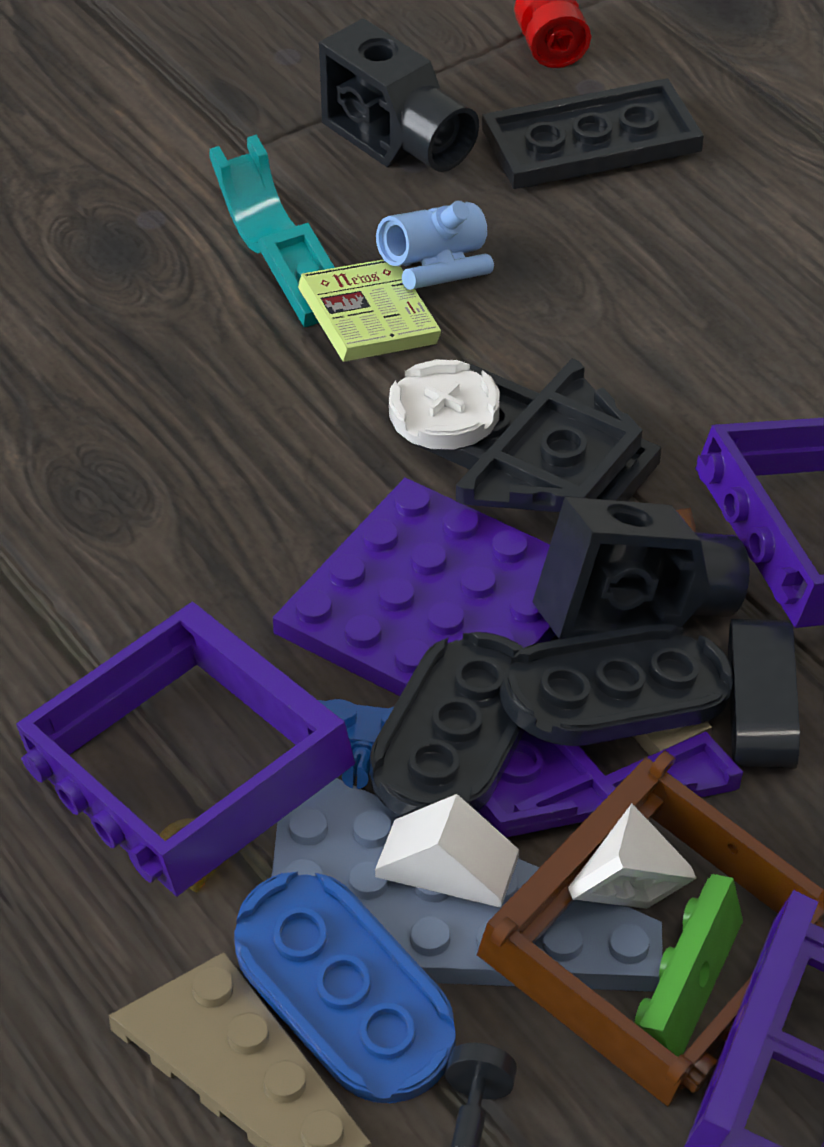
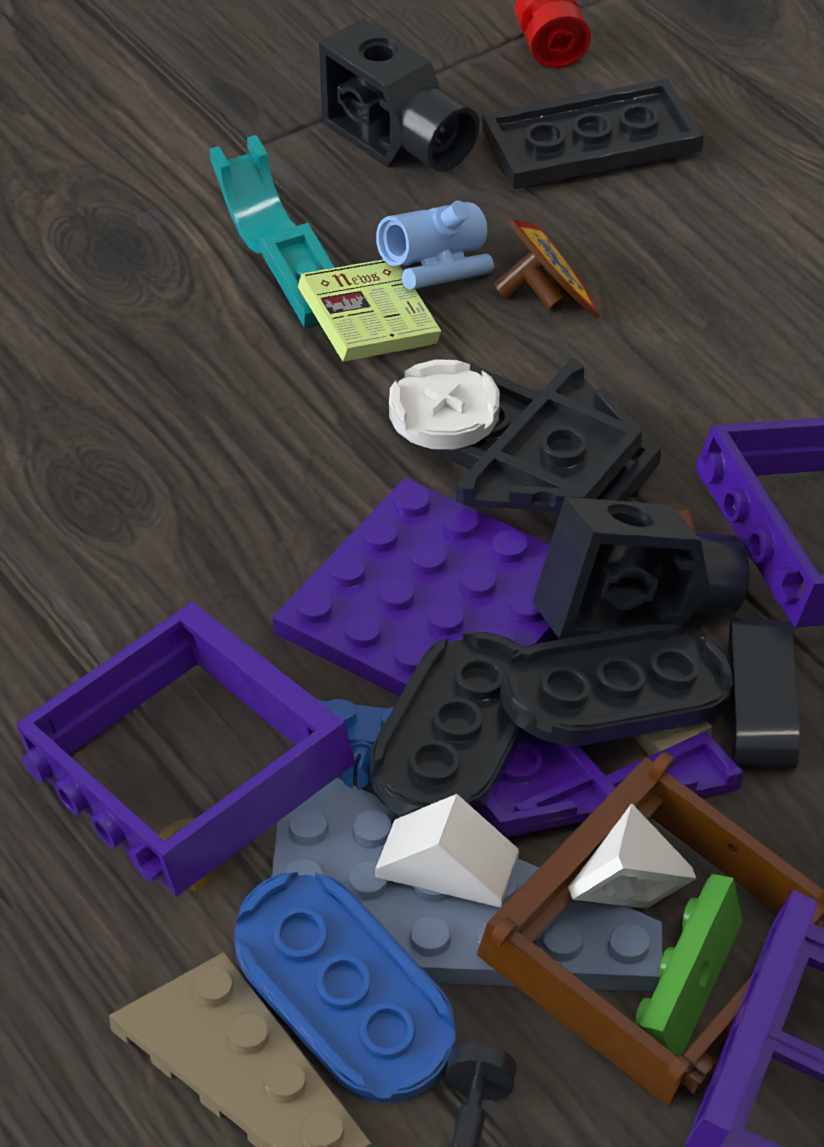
none -> reddish brown shield [494,219,600,319]

